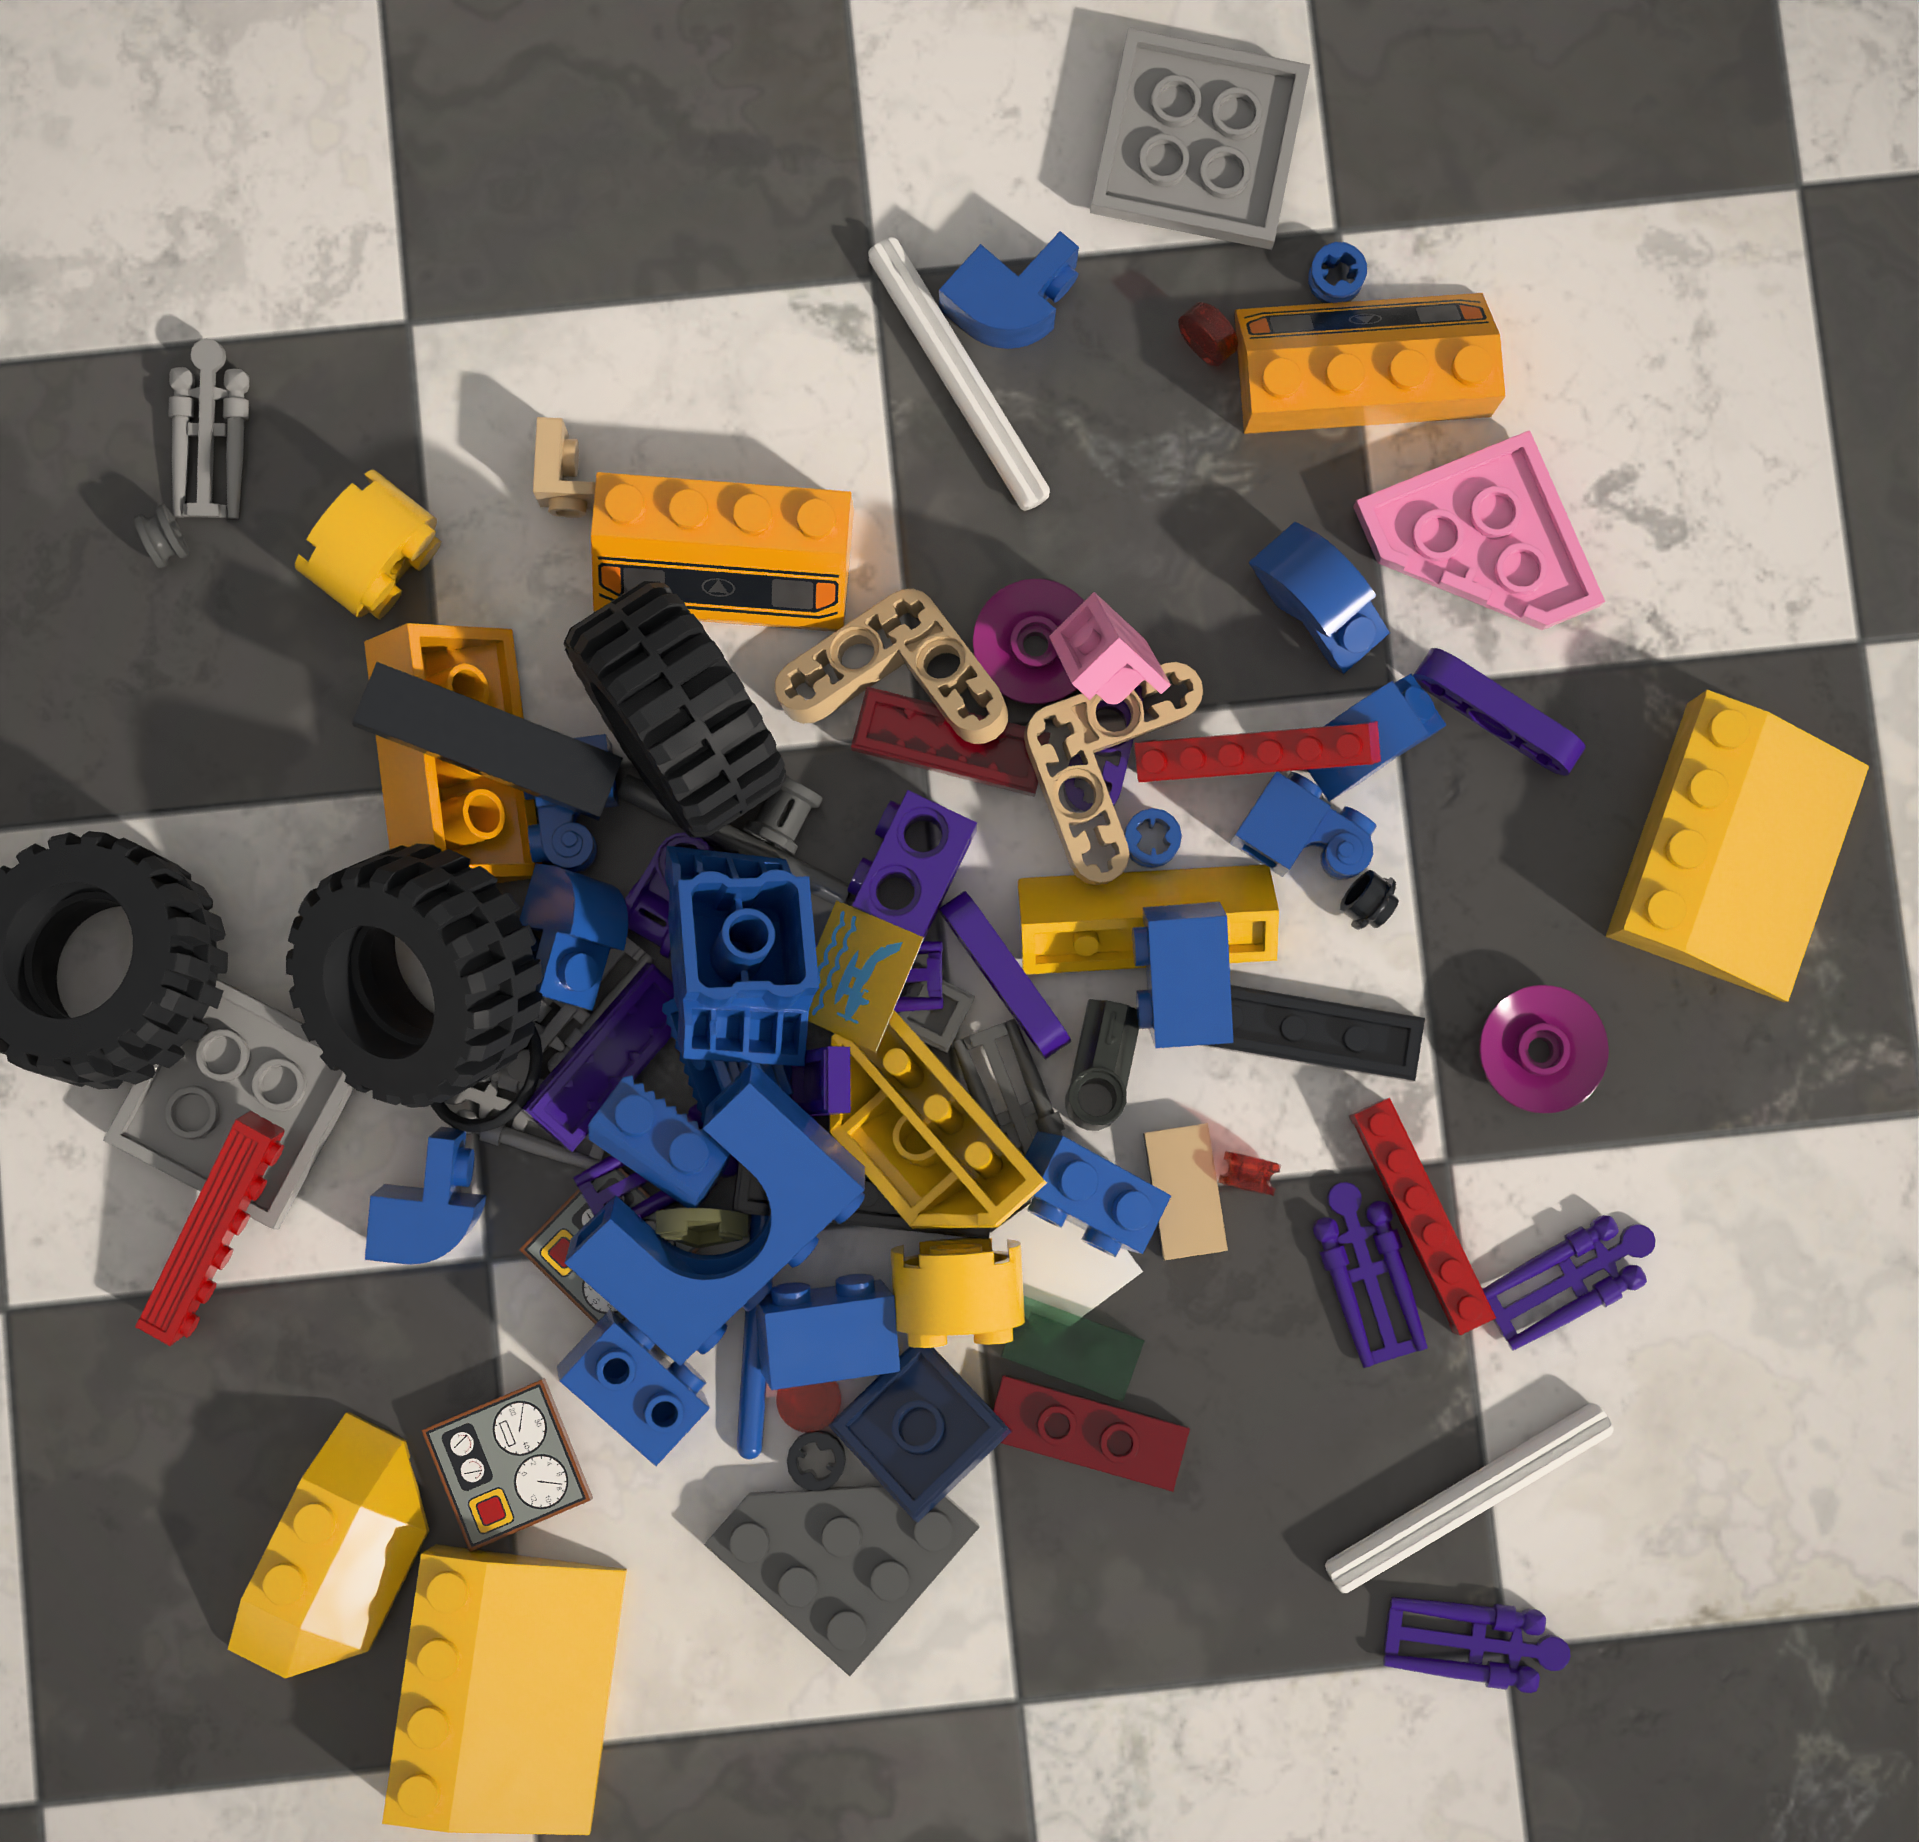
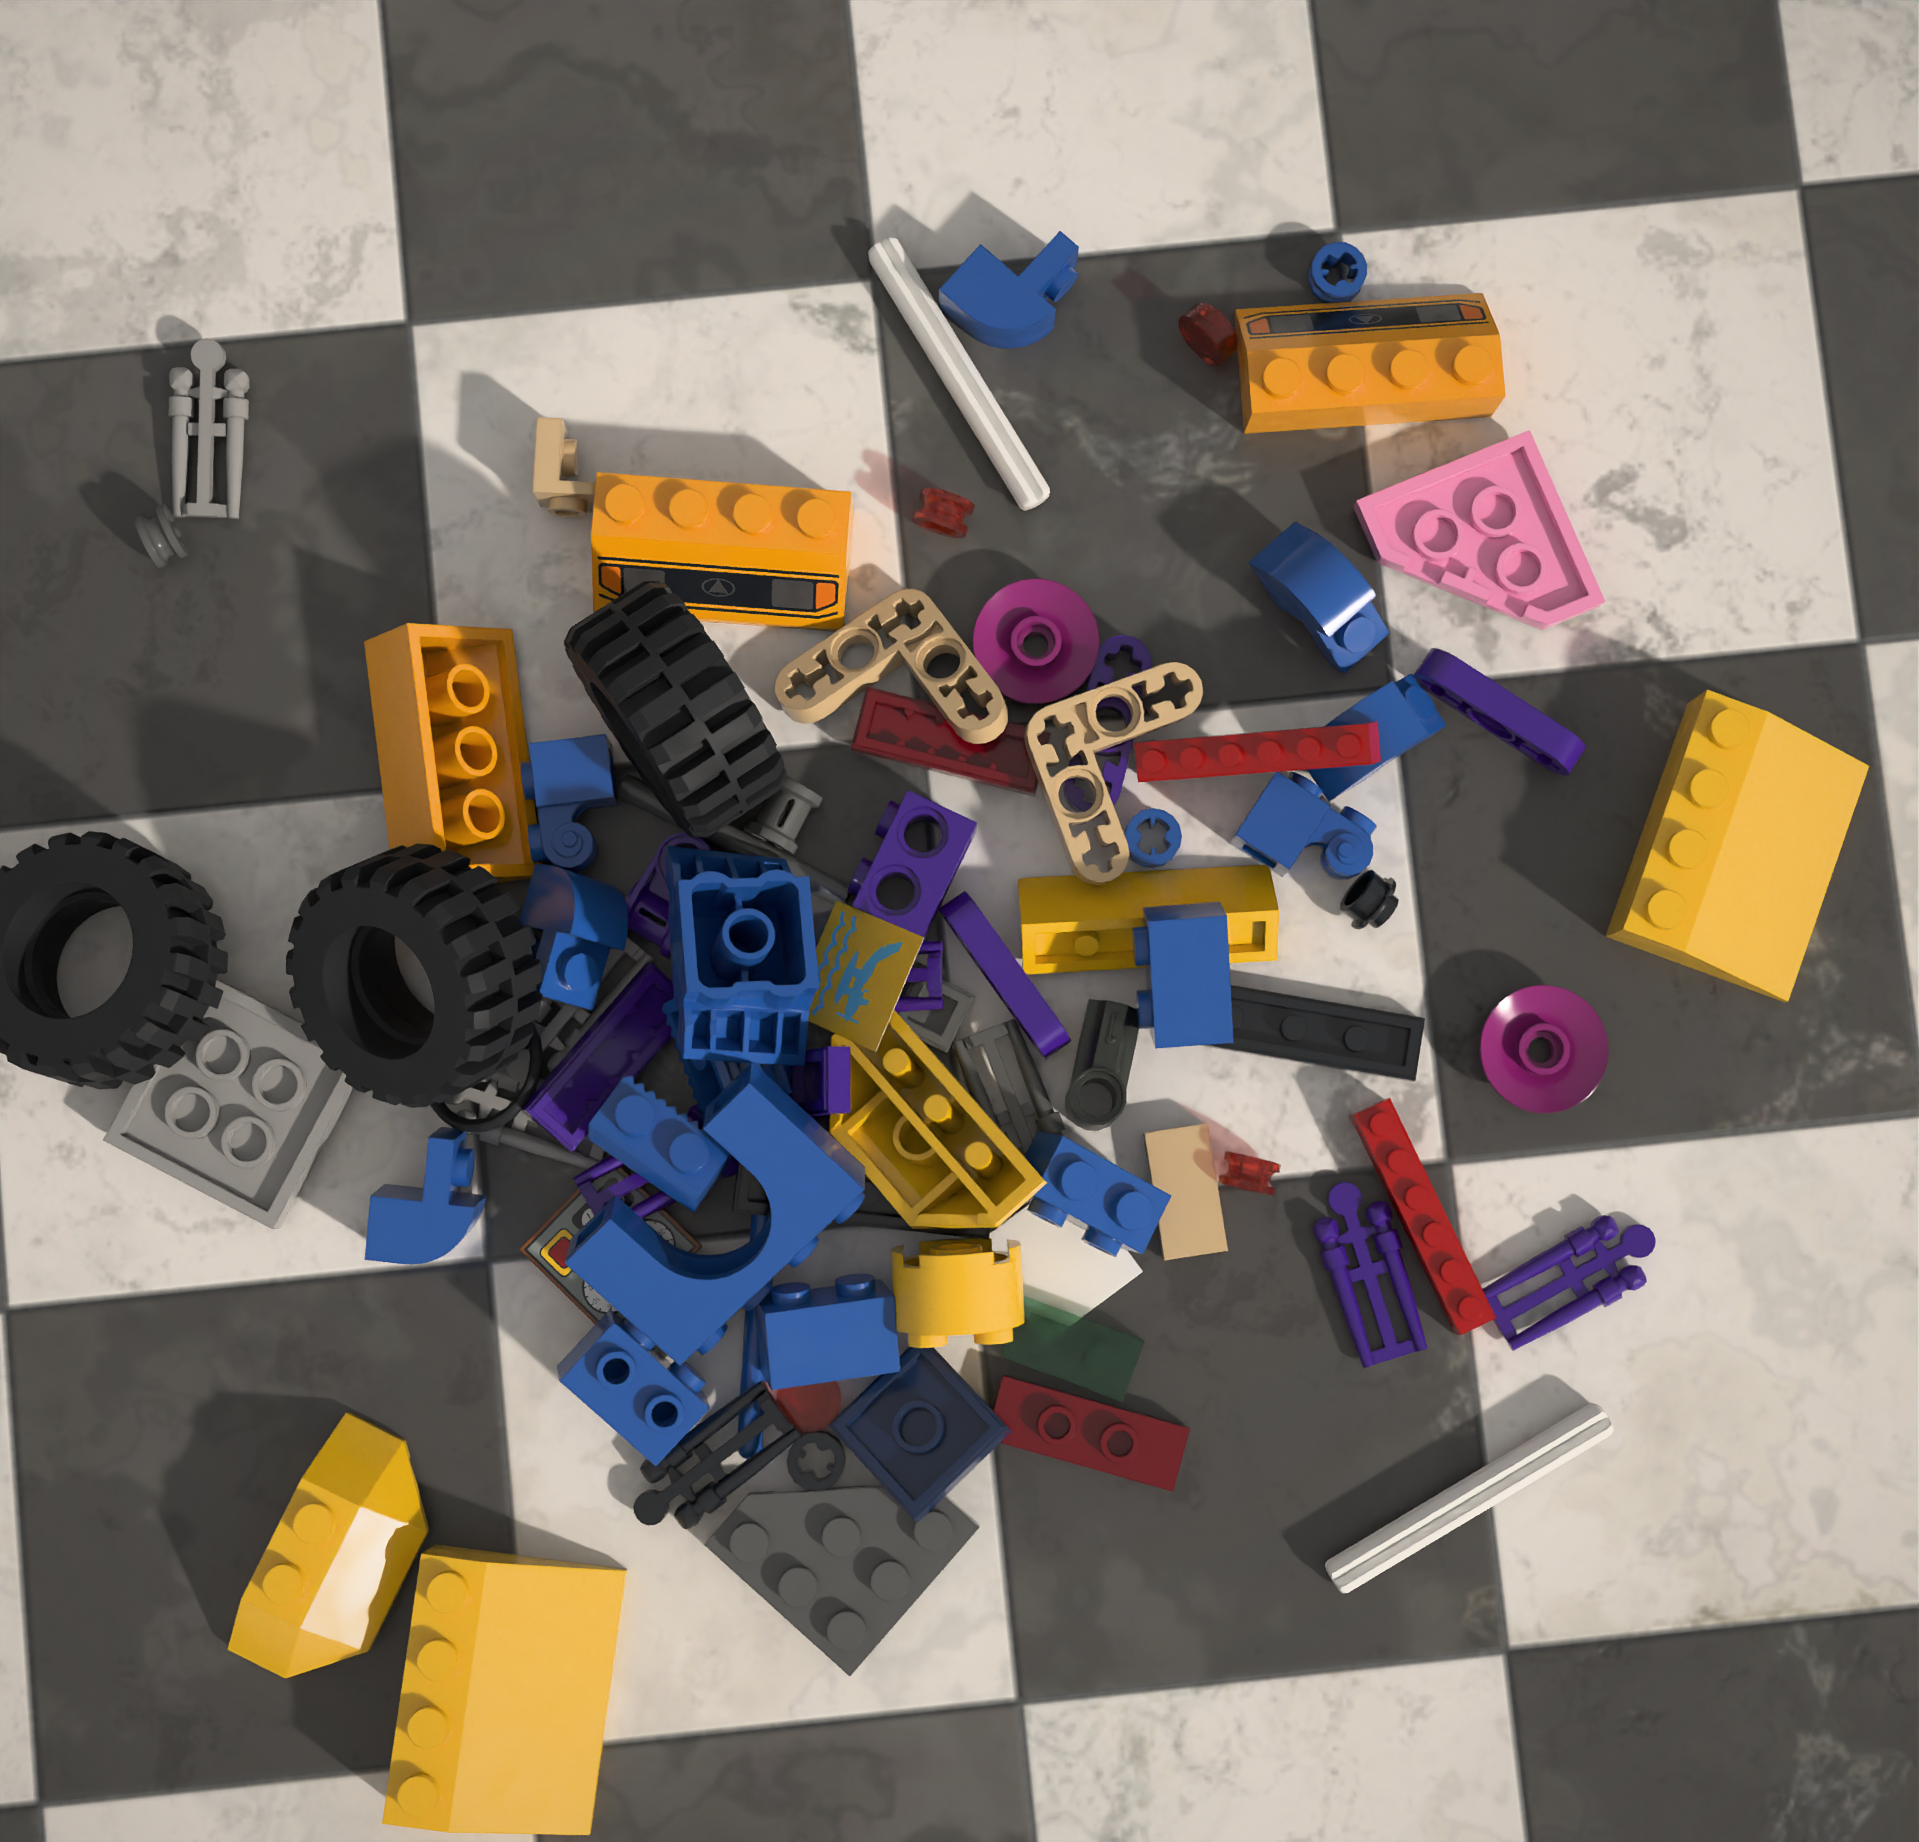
red piece [135,1111,285,1346] -> none
yellow brick [295,469,442,619] -> none
black tile [352,662,623,821] -> none
tile [421,1378,593,1552] -> none
olive tile [656,1208,748,1249] -> none
bright pink panel [1049,592,1171,704] -> none
light grey plate [1090,28,1310,250] -> none
dark purple piece [1383,1597,1571,1693] -> none
none -> black piece [633,1380,803,1529]
none -> clear red bush [912,488,975,538]

